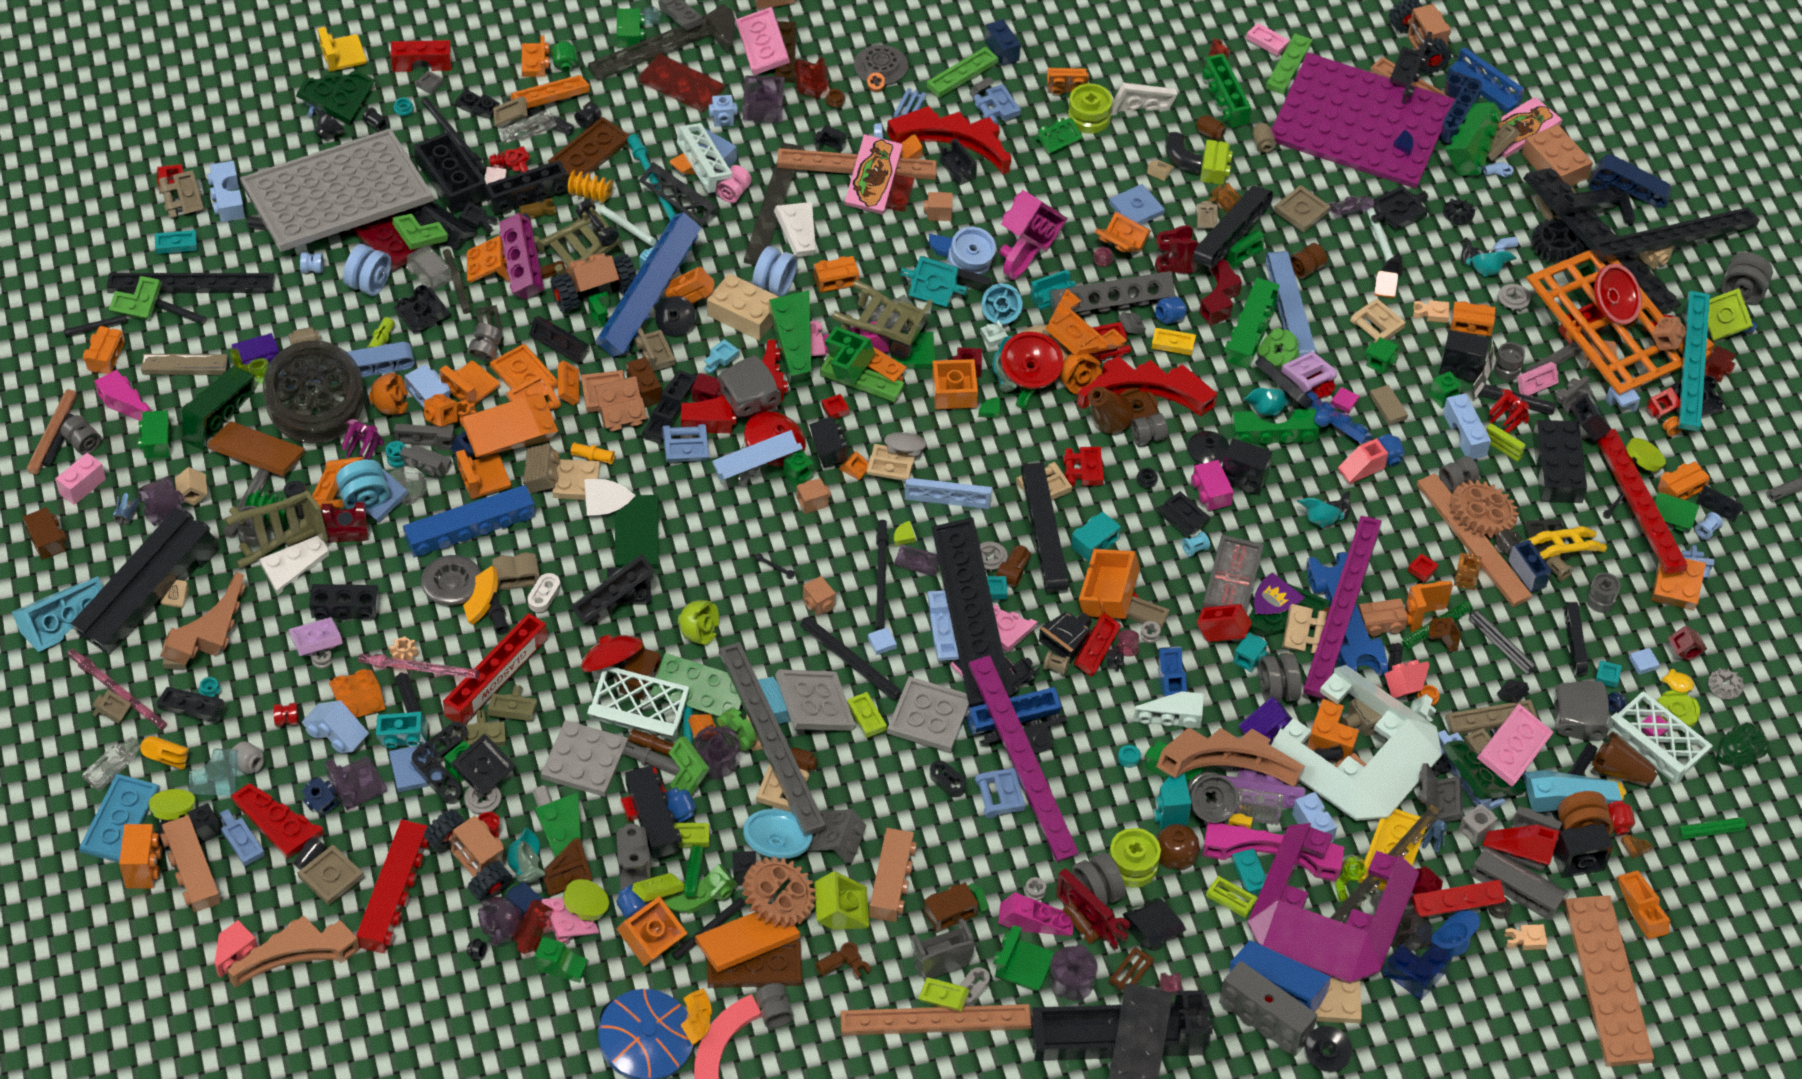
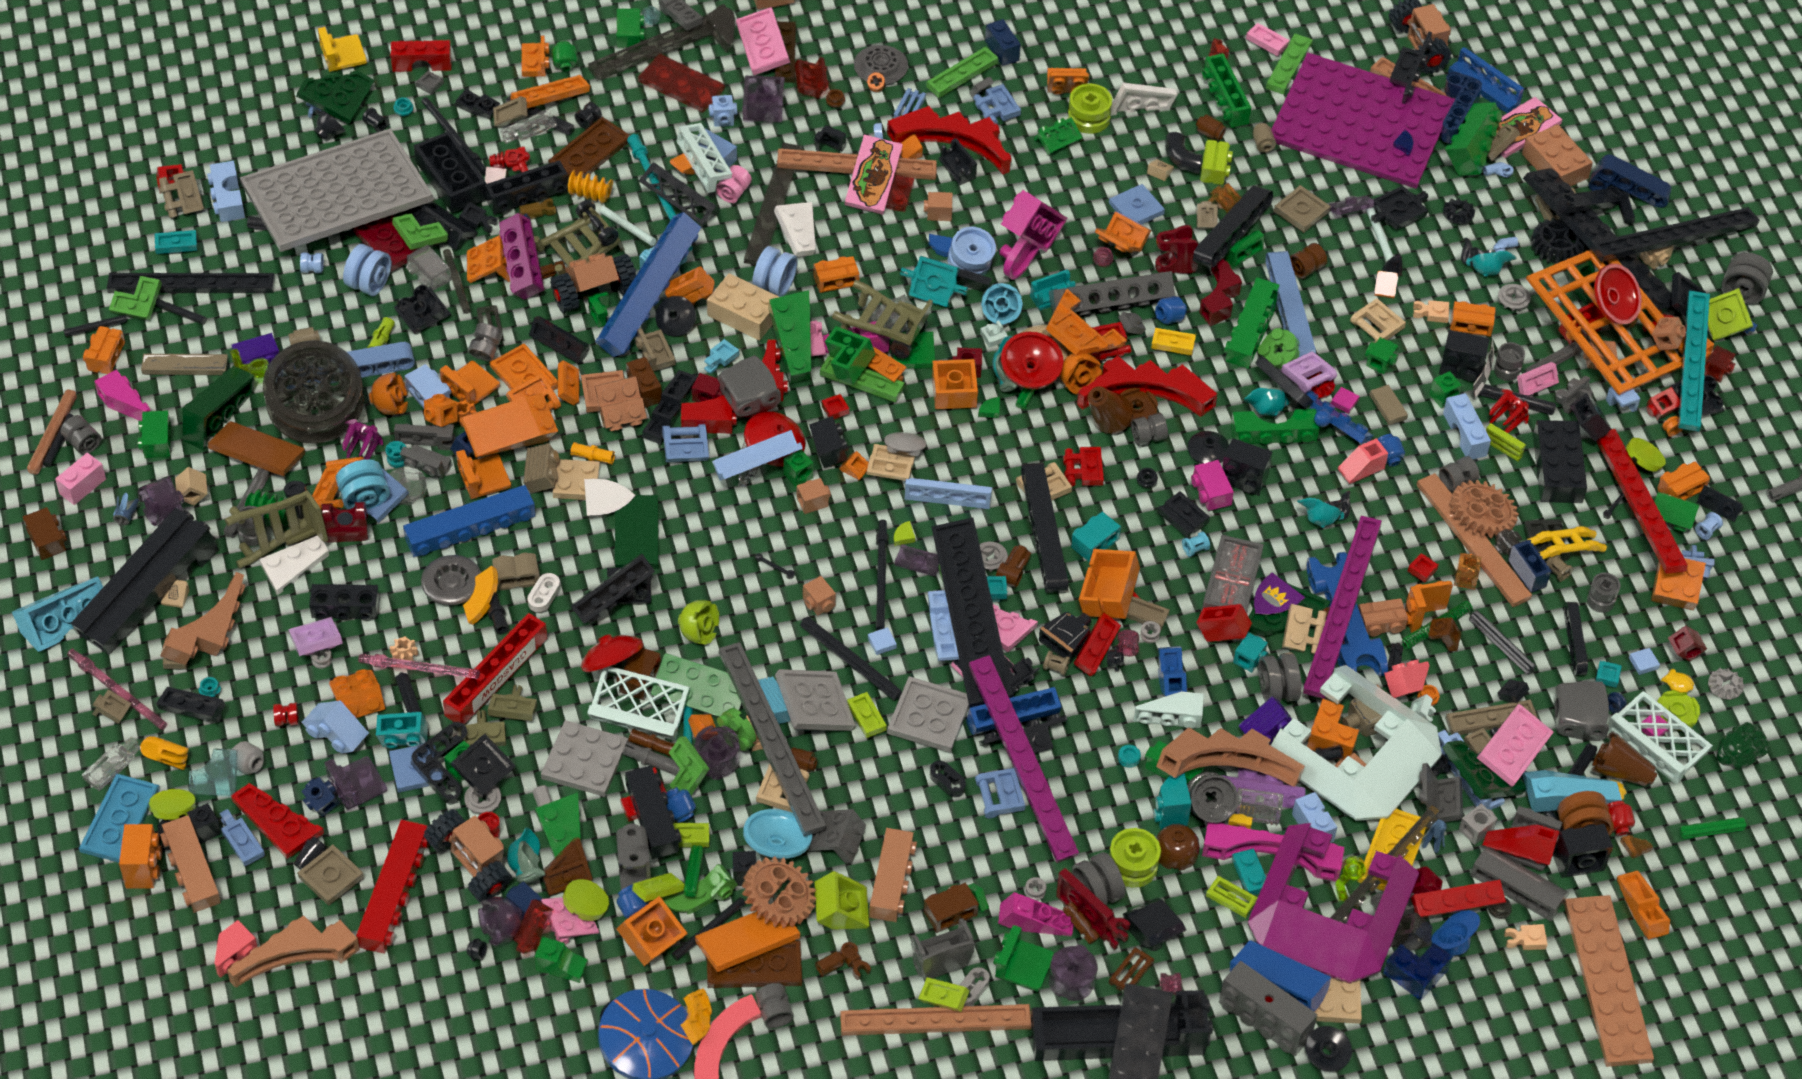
none -> black plate [1671,272,1706,316]

